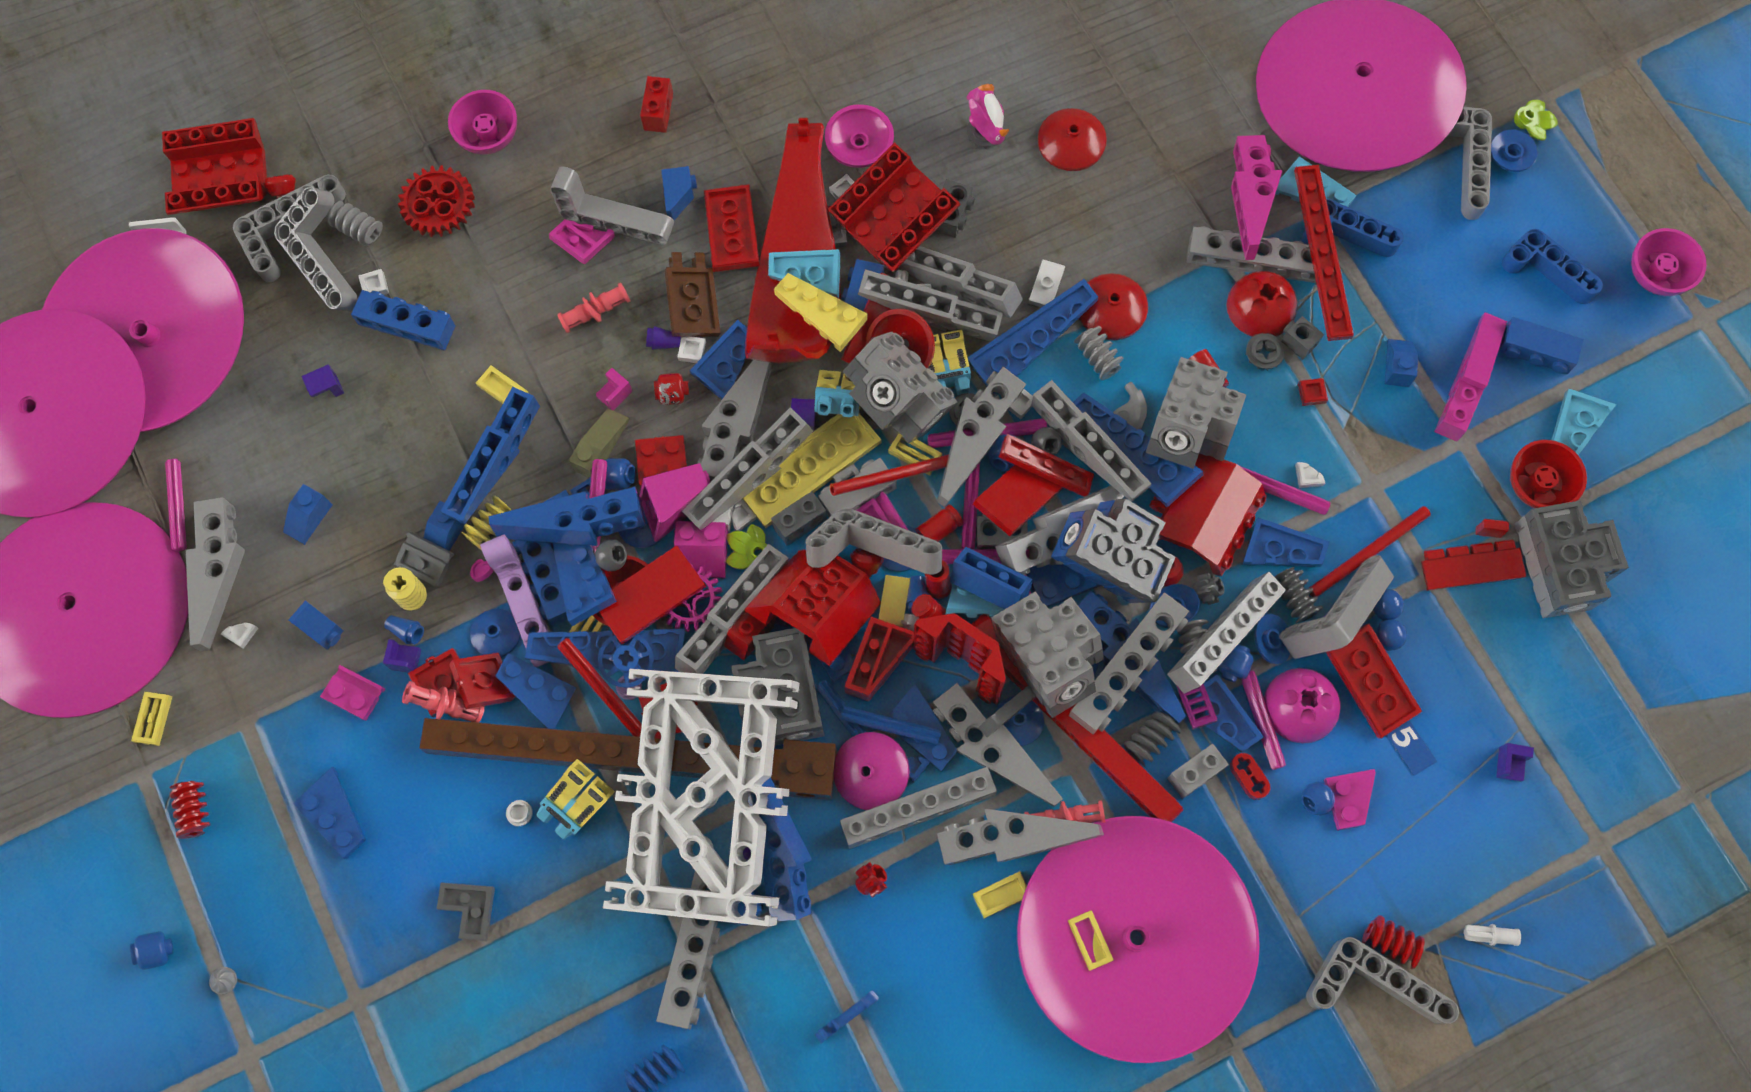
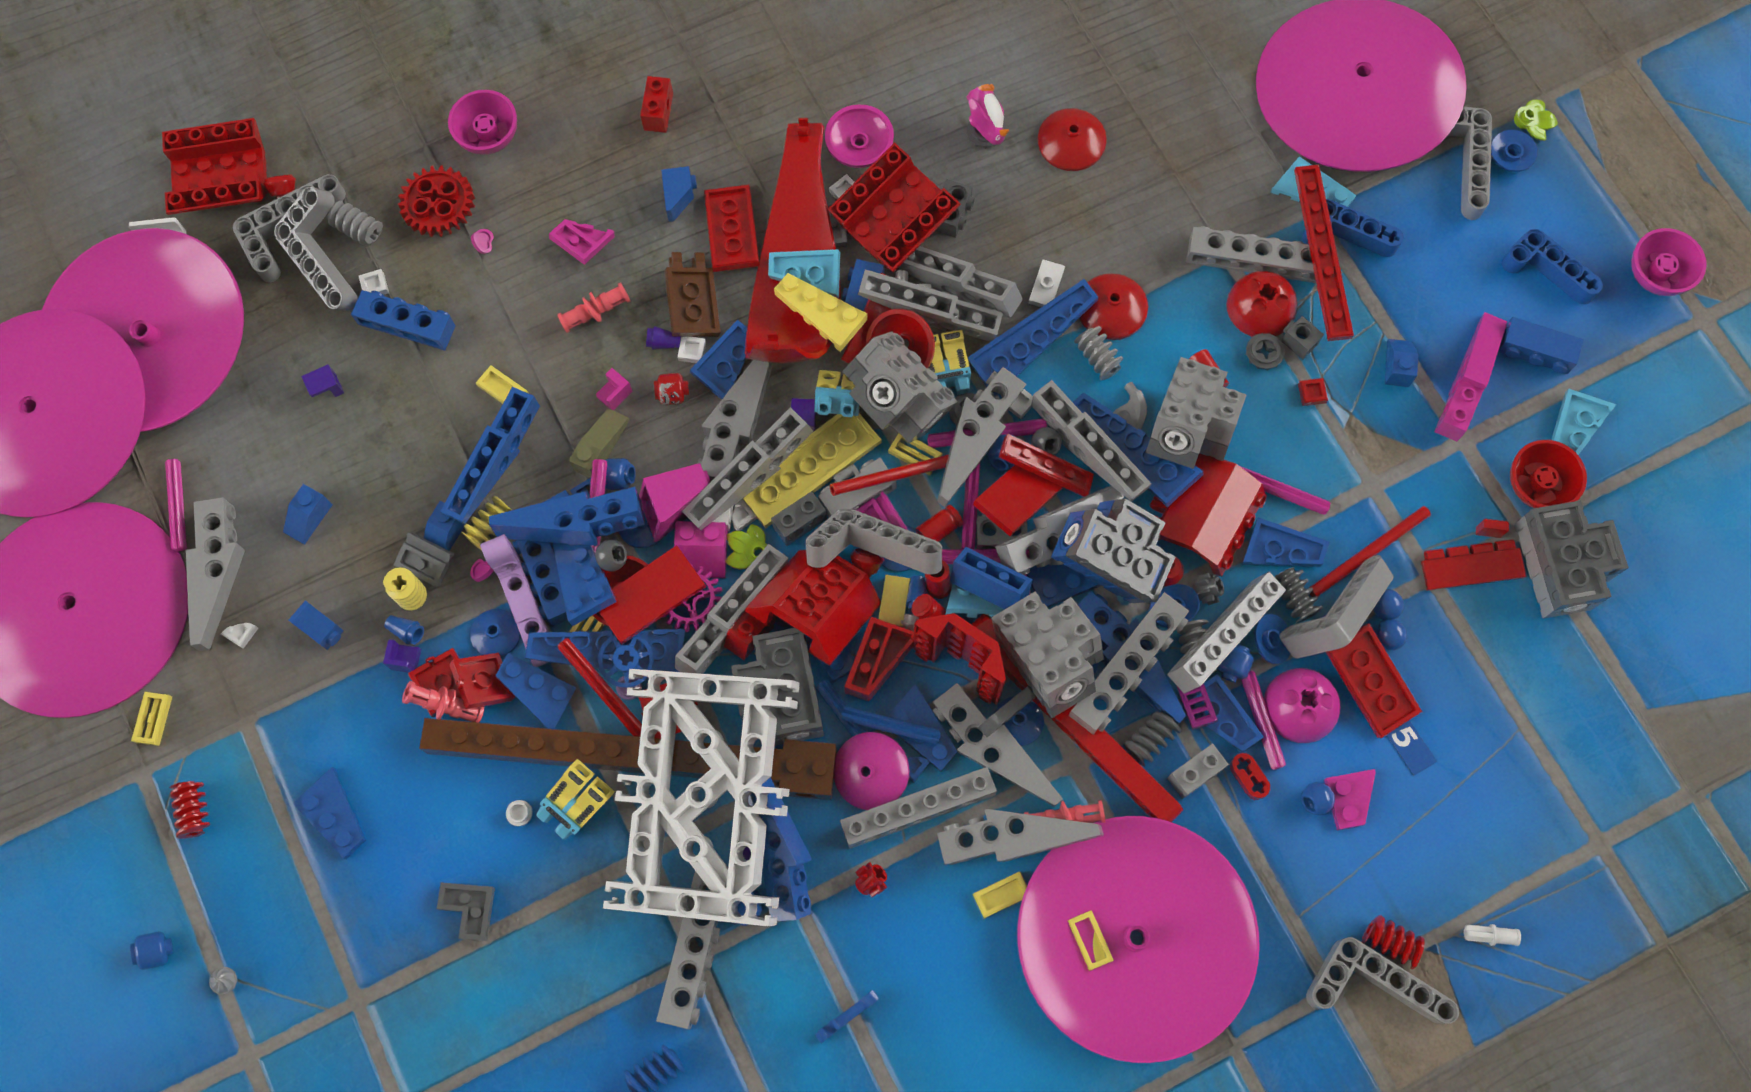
dark pink plate [320,665,385,721] -> none
light grey beam [550,167,674,245] -> none
red plate [635,435,687,488] -> none
dark pink brick [1231,135,1282,260] -> none
white tile [1295,462,1325,488] -> none
dark purple panel [1496,743,1534,782] -> none
none -> dark pink piece [471,229,494,254]

